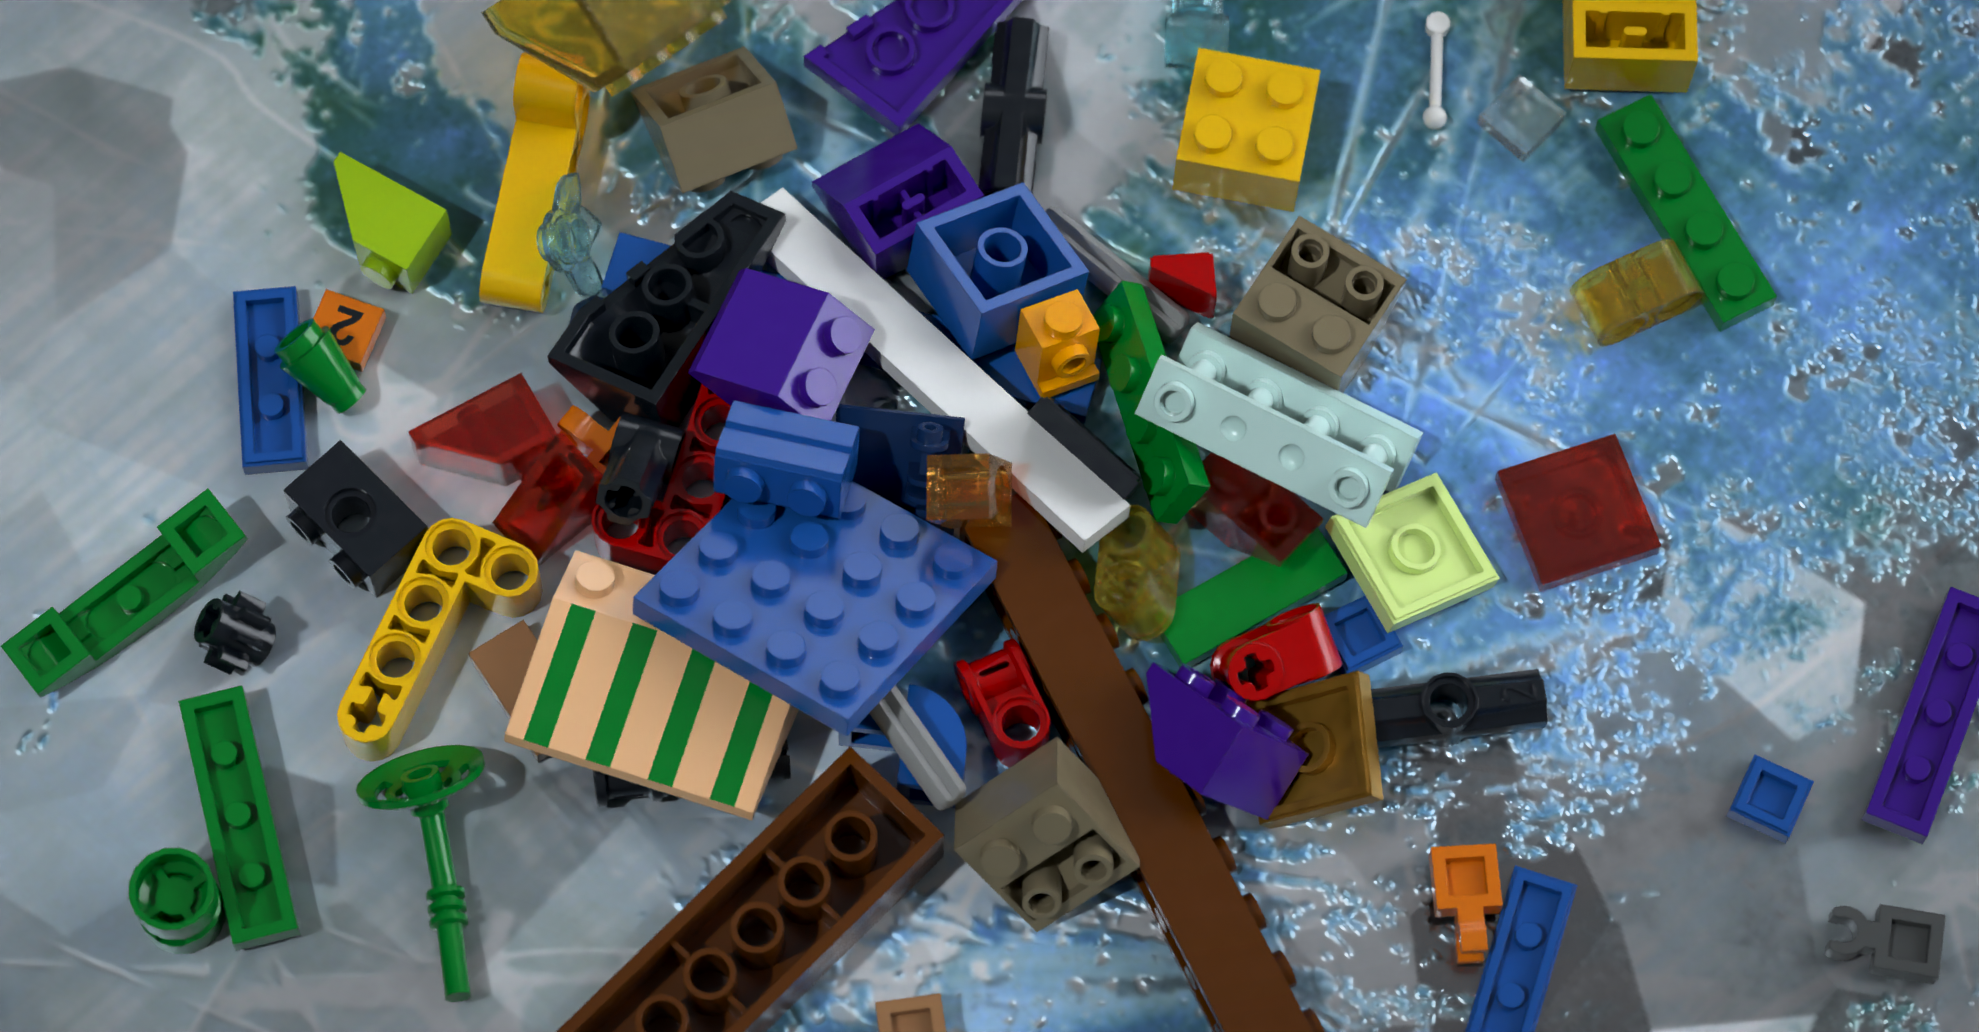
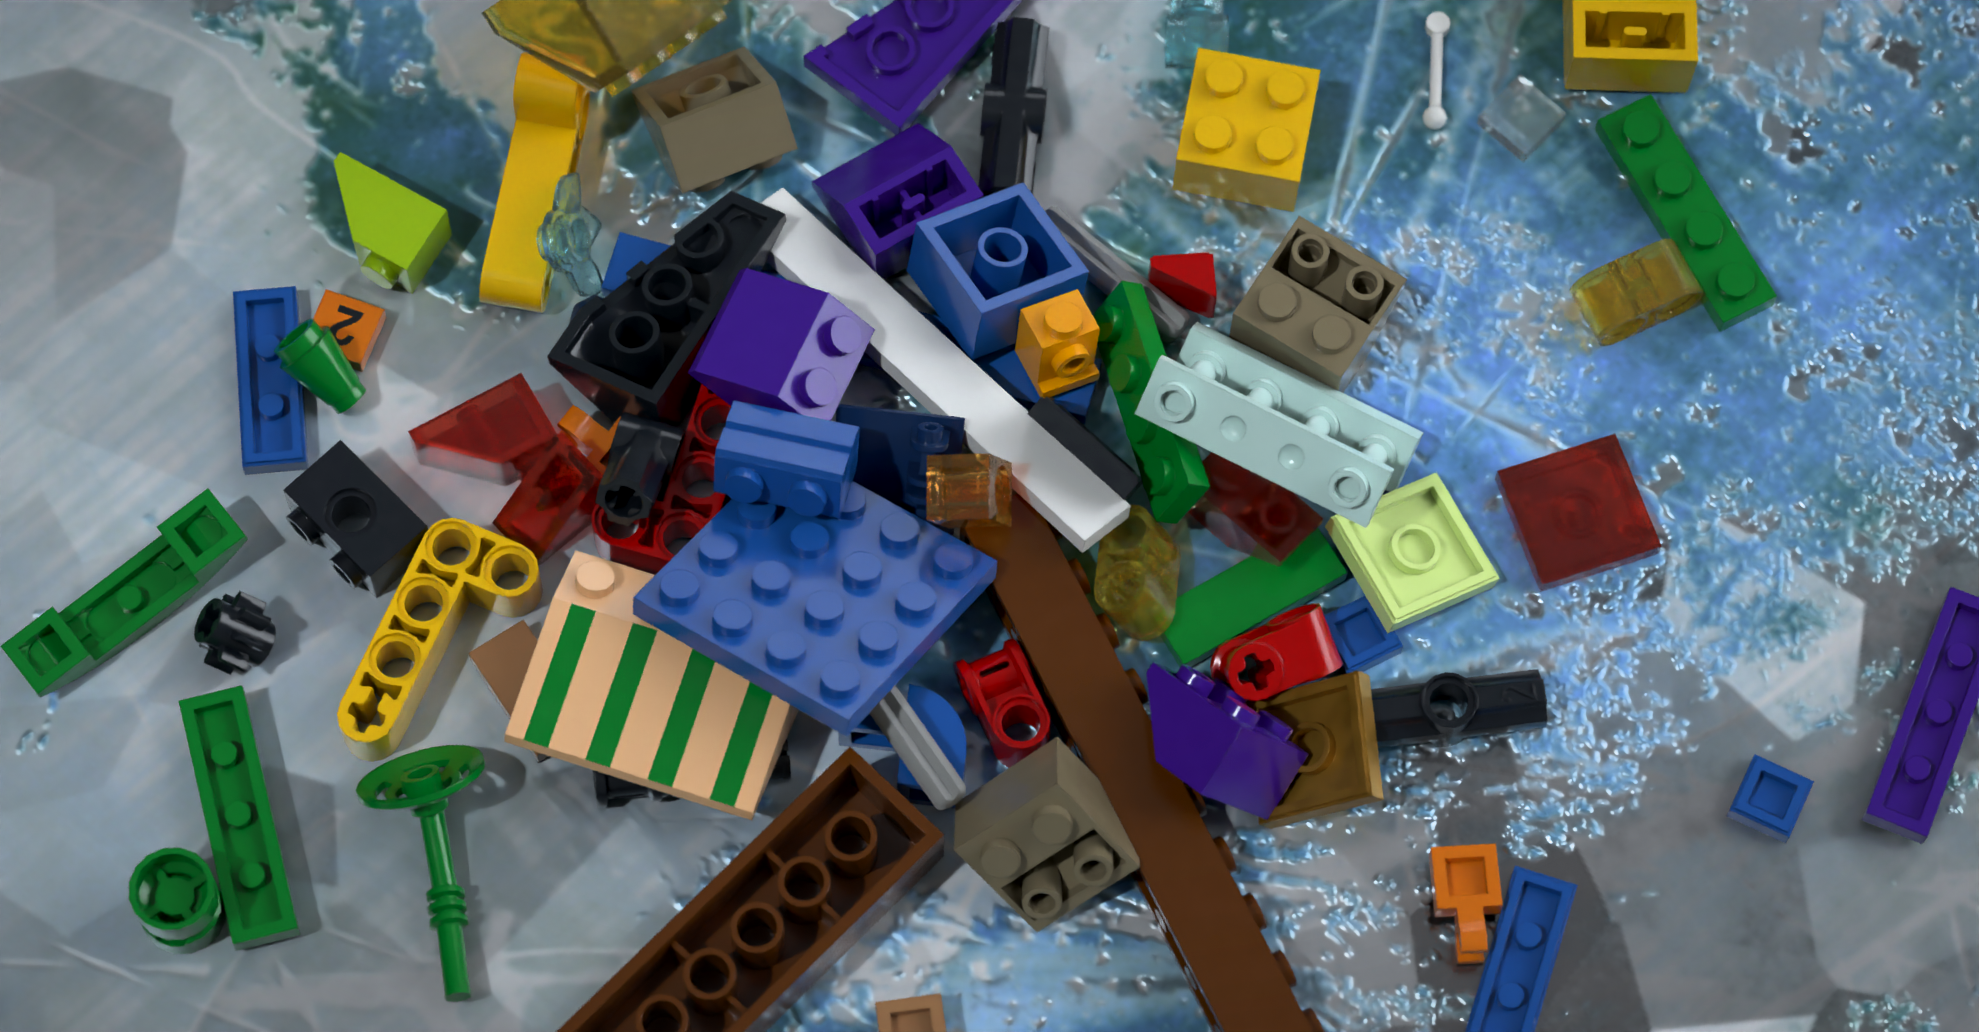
dark grey plate [1824,904,1946,985] -> none

